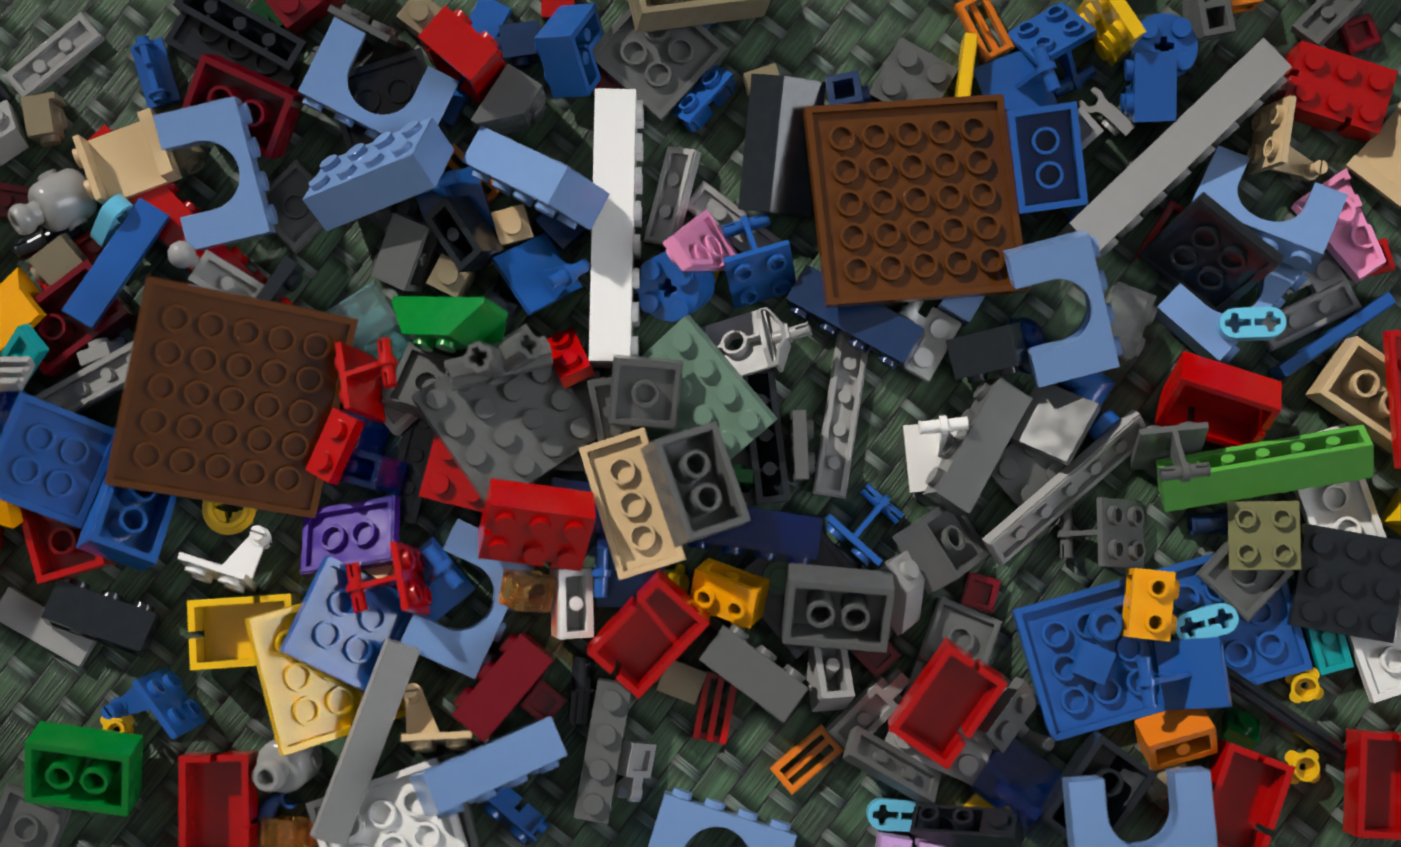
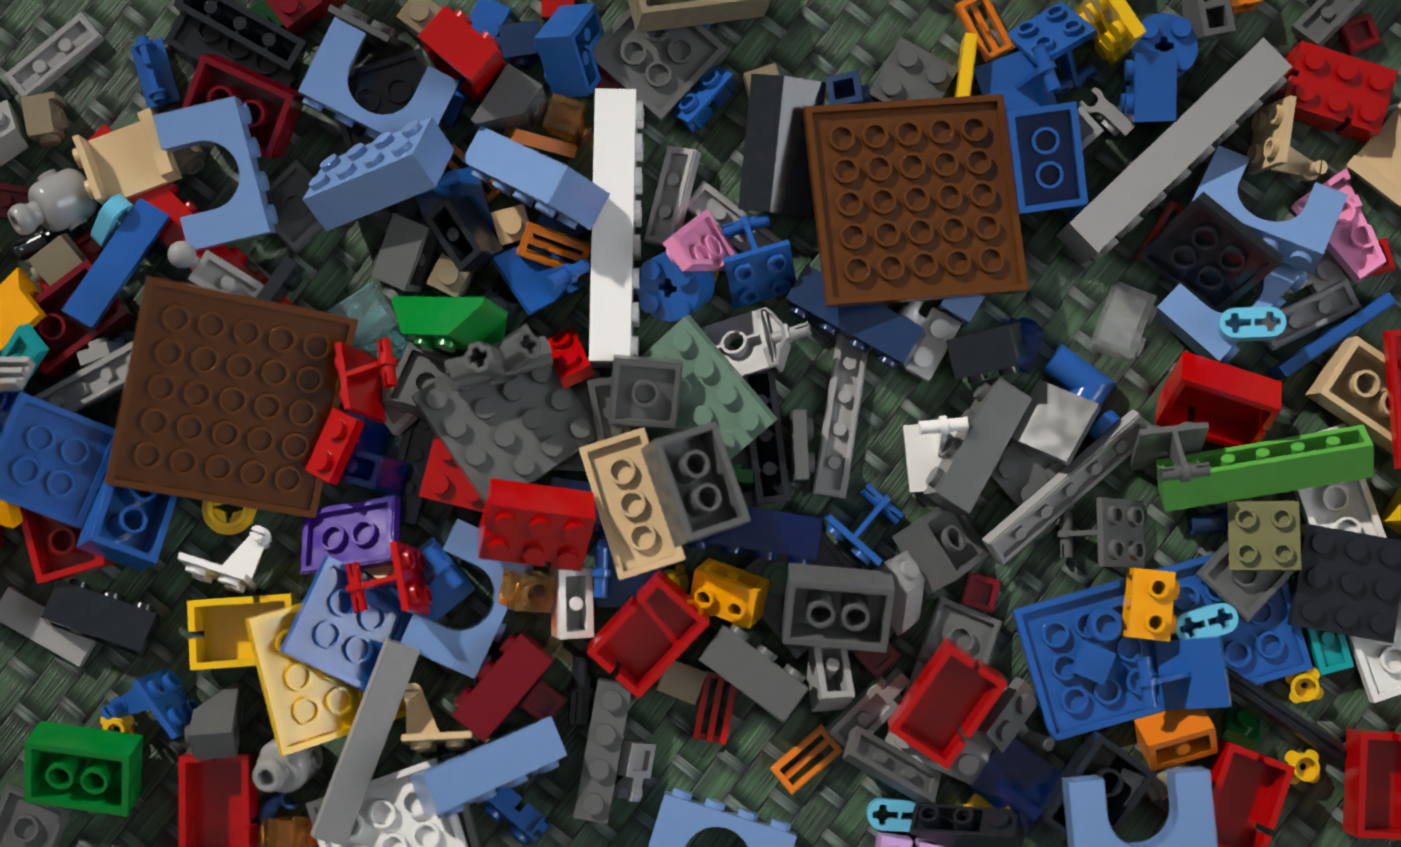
medium blue arch [1003,229,1123,388] -> none
none -> dark grey slope [184,683,245,760]
none -> orange tile [503,126,577,158]
none -> orange tile [516,221,591,277]
none -> clear orange brick [542,93,588,144]

